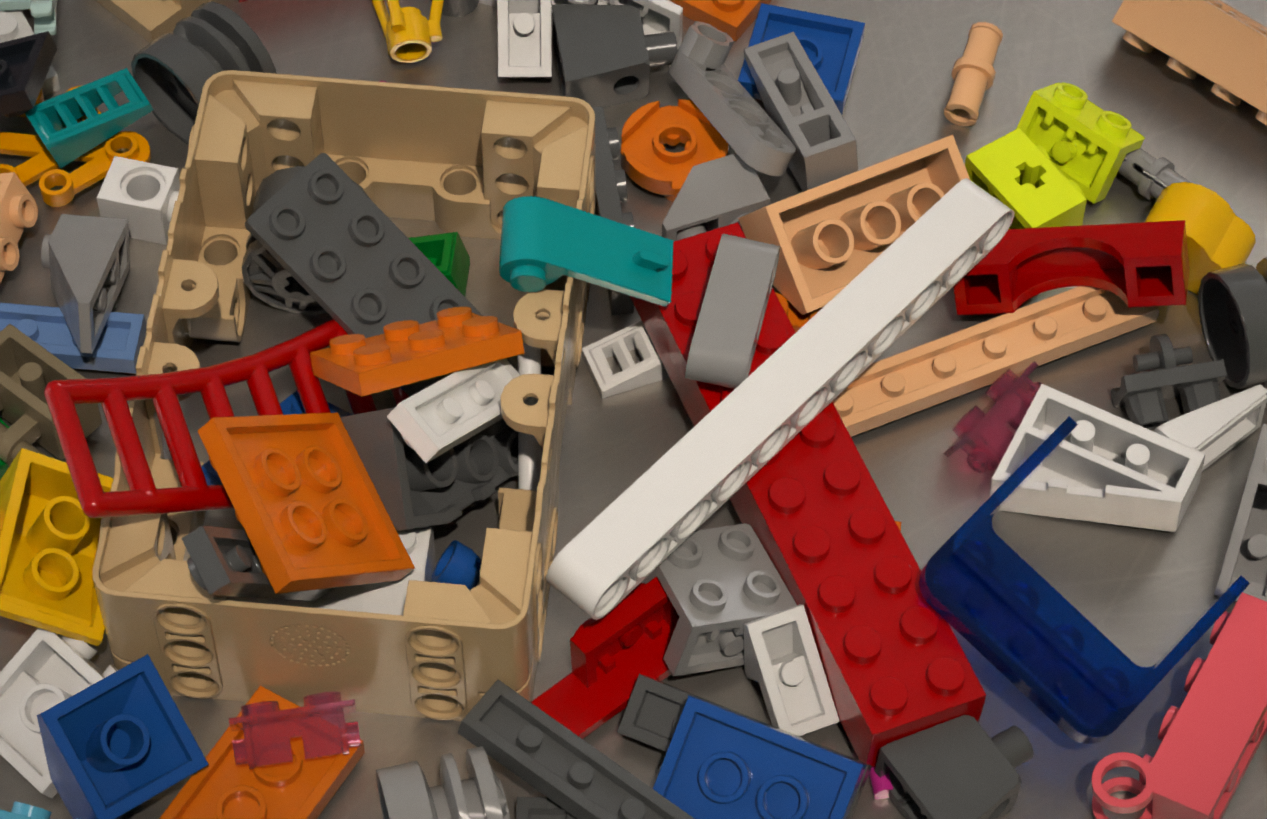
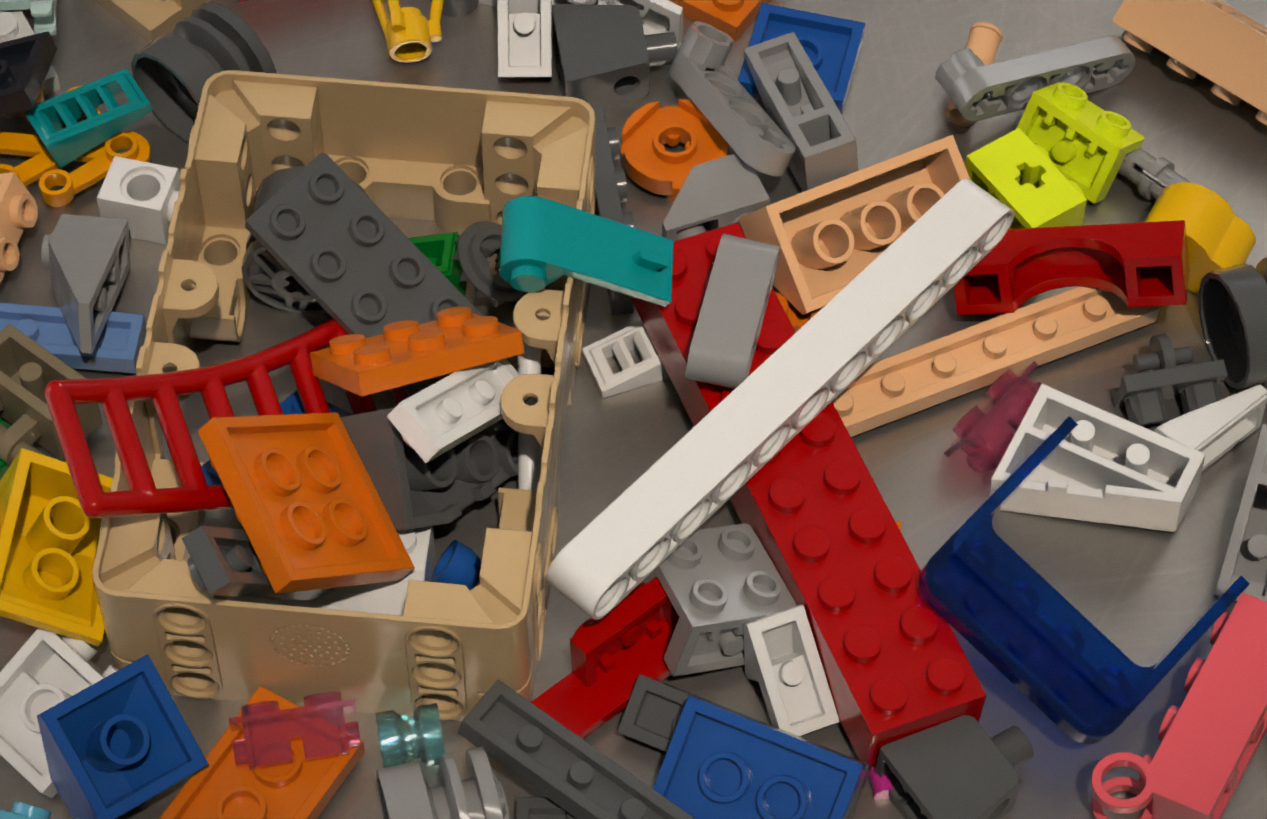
none -> clear light blue wheel [375,703,446,768]
none -> dark grey gear [452,221,527,307]
none -> light grey beam [935,35,1136,122]

